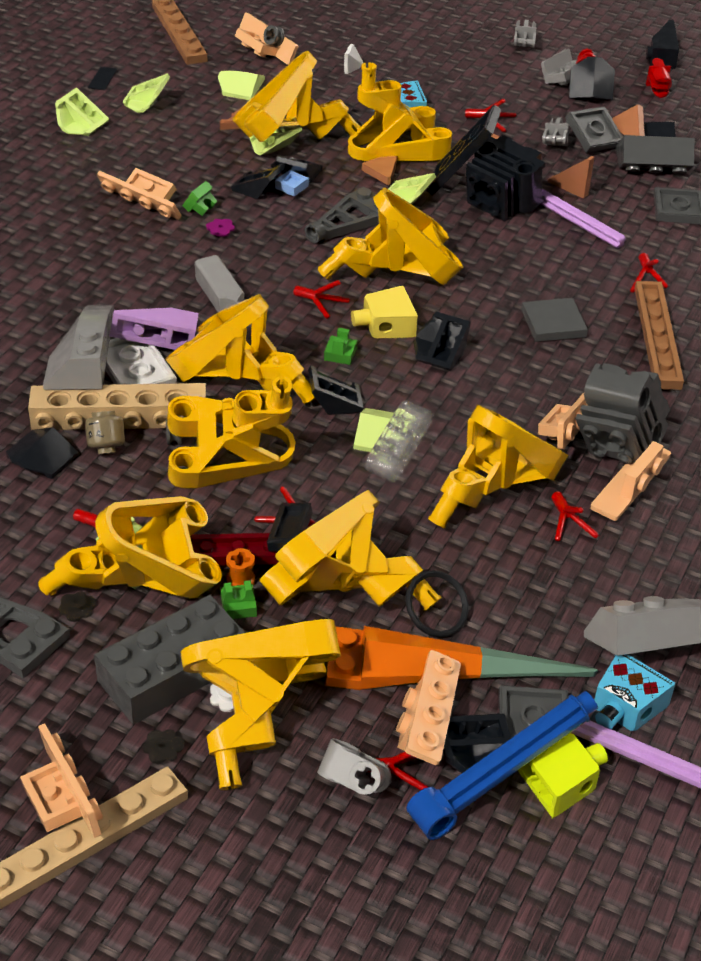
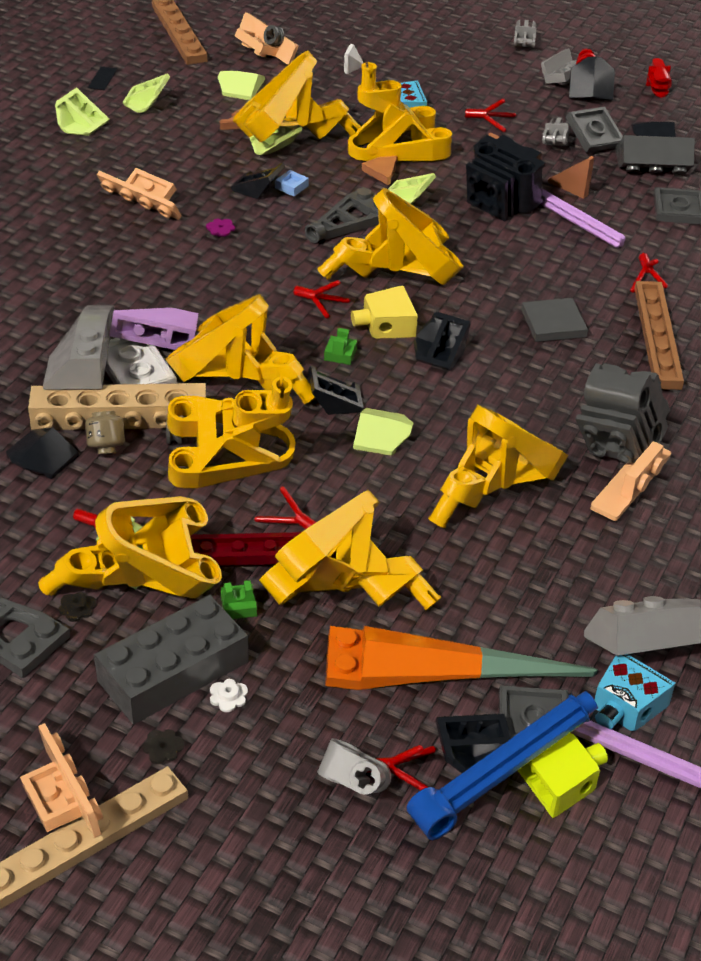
yellow connector [180,619,341,790] -> none
bright green tile [182,181,217,216] -> none
light grey piece [195,255,244,312] -> none
orange bush [226,548,255,586] -> none
black tile [267,503,313,551] -> none
black slope [271,156,323,183] -> none
clear beam [365,400,433,482] -> none
light nougat bracket [396,650,461,765] -> none
black tyre [406,570,469,638] -> none
black tile [427,105,501,196] -> none
light nougat bracket [538,393,587,449] -> none
red plant [551,492,599,541] -> none
nougat tile [612,104,645,136] -> none
black slope [646,19,679,69] -> none

